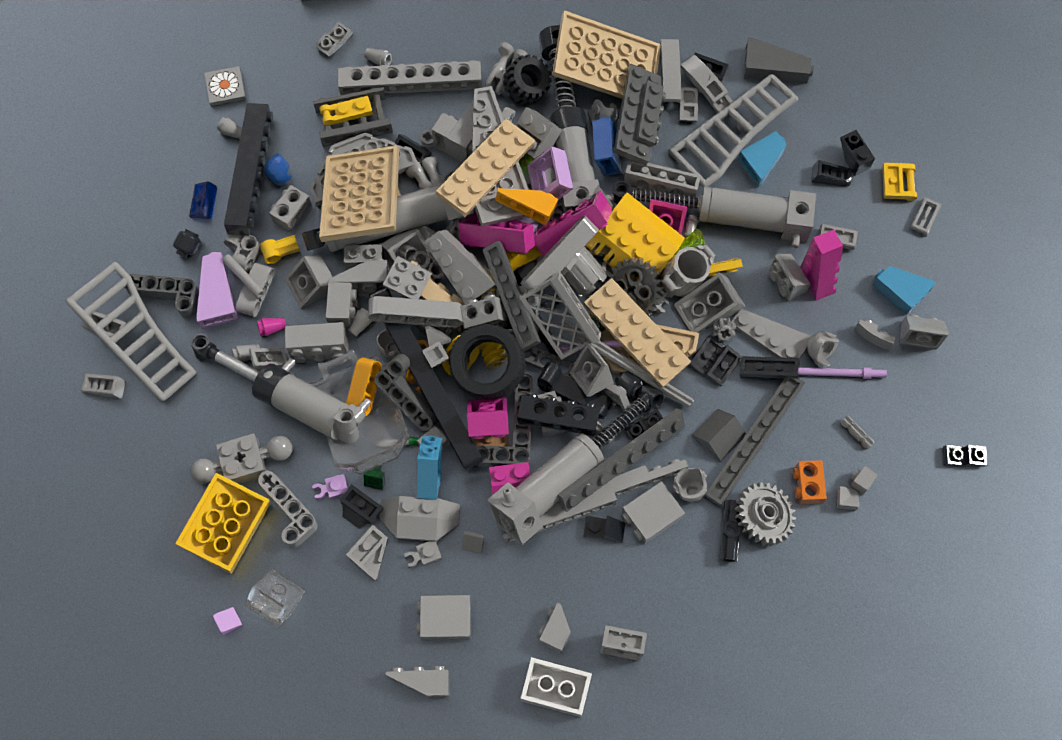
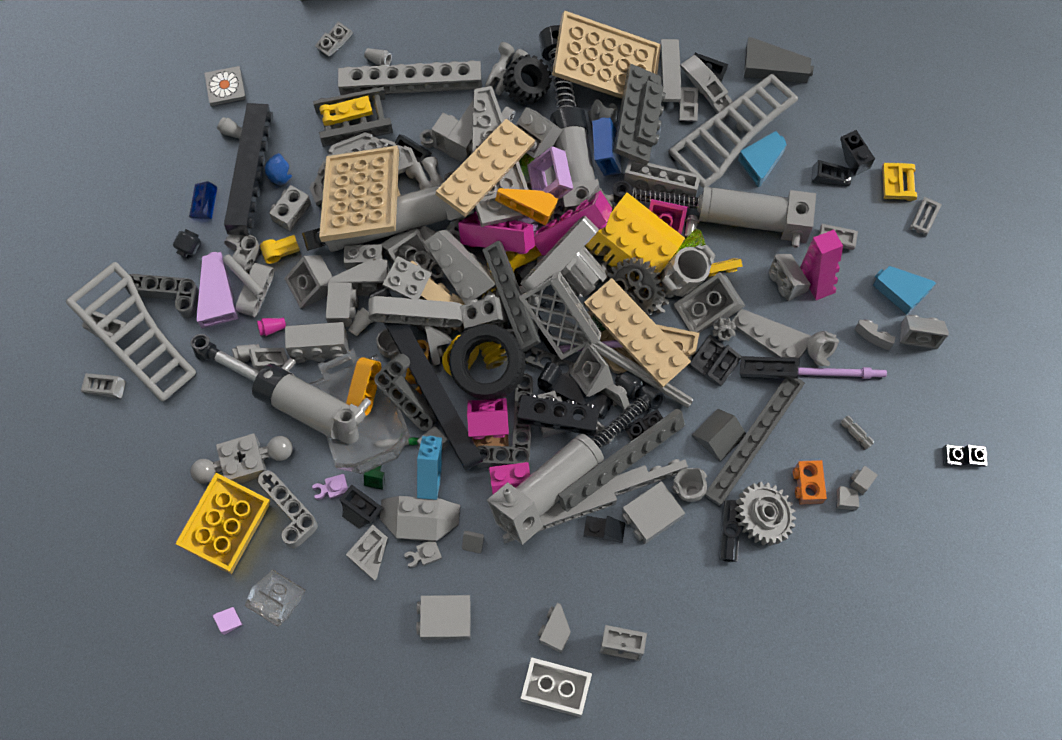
light grey slope [386,666,449,698] -> none
light grey brick [422,341,449,368] -> none

